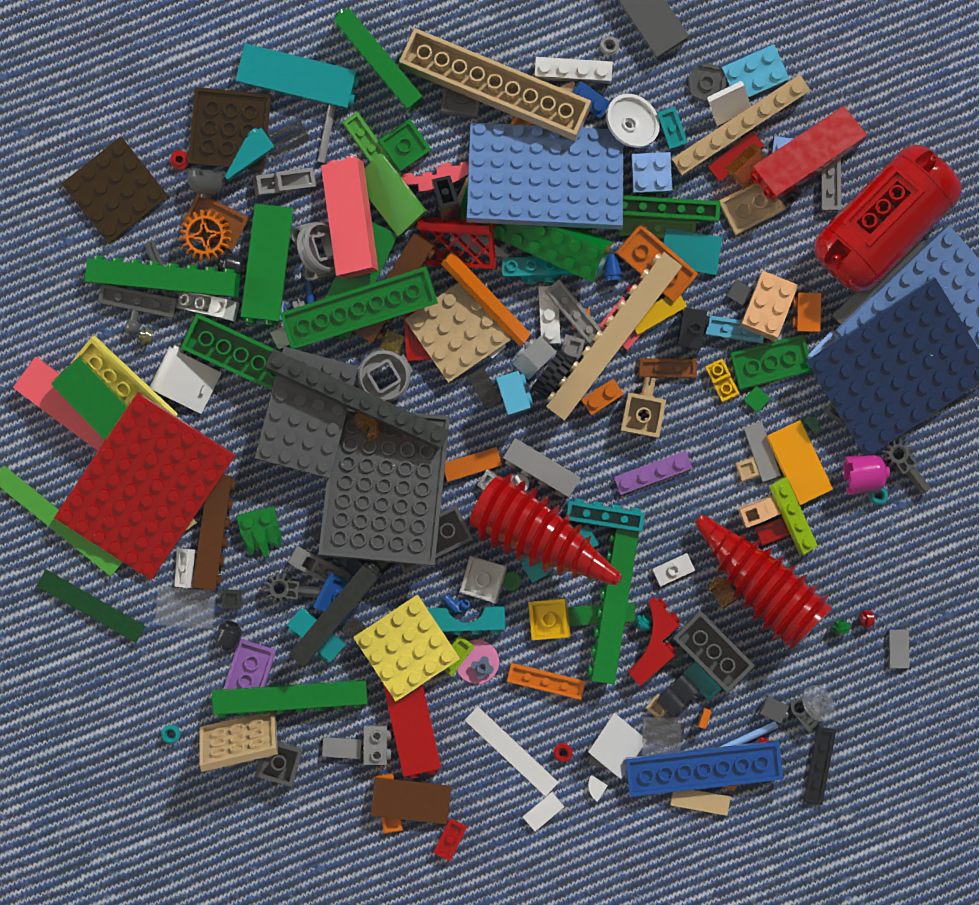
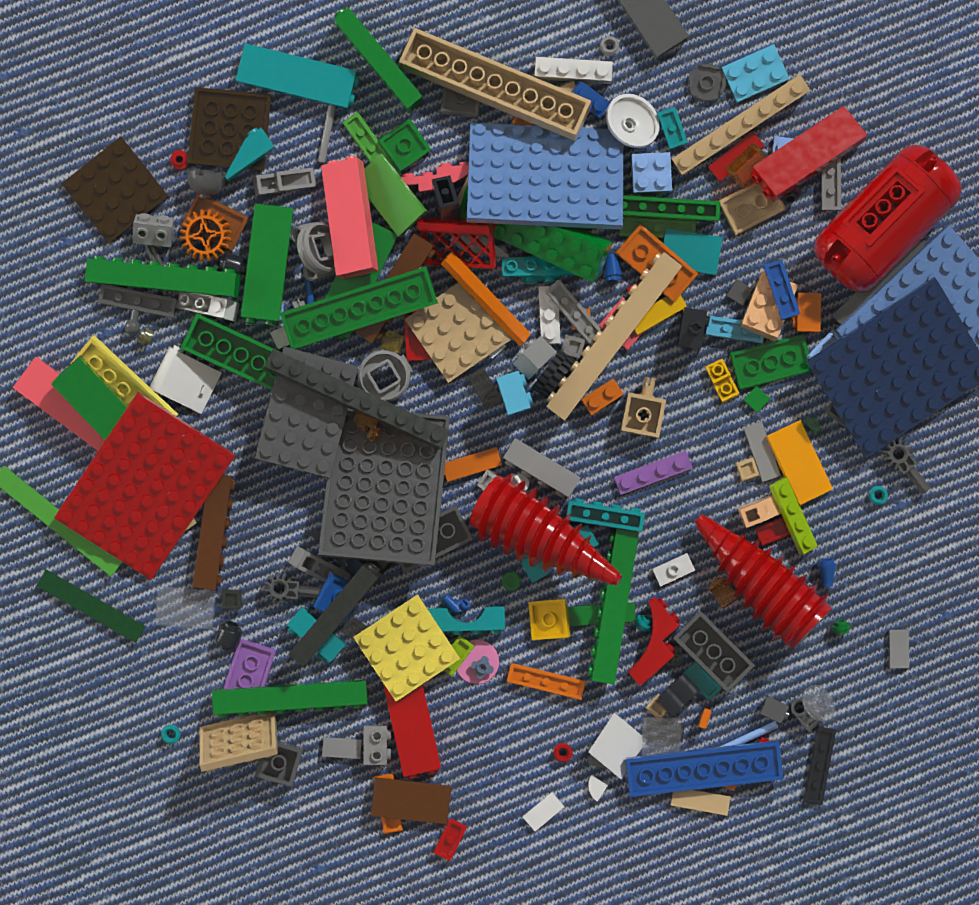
white plate [174,548,195,588] -> none
green plate [236,506,282,559] -> none
clear smoke tile [269,120,310,156] -> none
white tile [459,556,507,604] -> none
white sticker [465,706,559,796] -> none
dark orange tile [639,358,697,378] -> none
white tile [707,81,751,126] -> none
dark pink cylinder [843,455,890,495] -> none
red plate [859,610,875,629] -> none
none -> light grey brick [133,213,174,247]
none -> blue plate [763,259,800,321]
none -> blue cone [817,558,836,587]

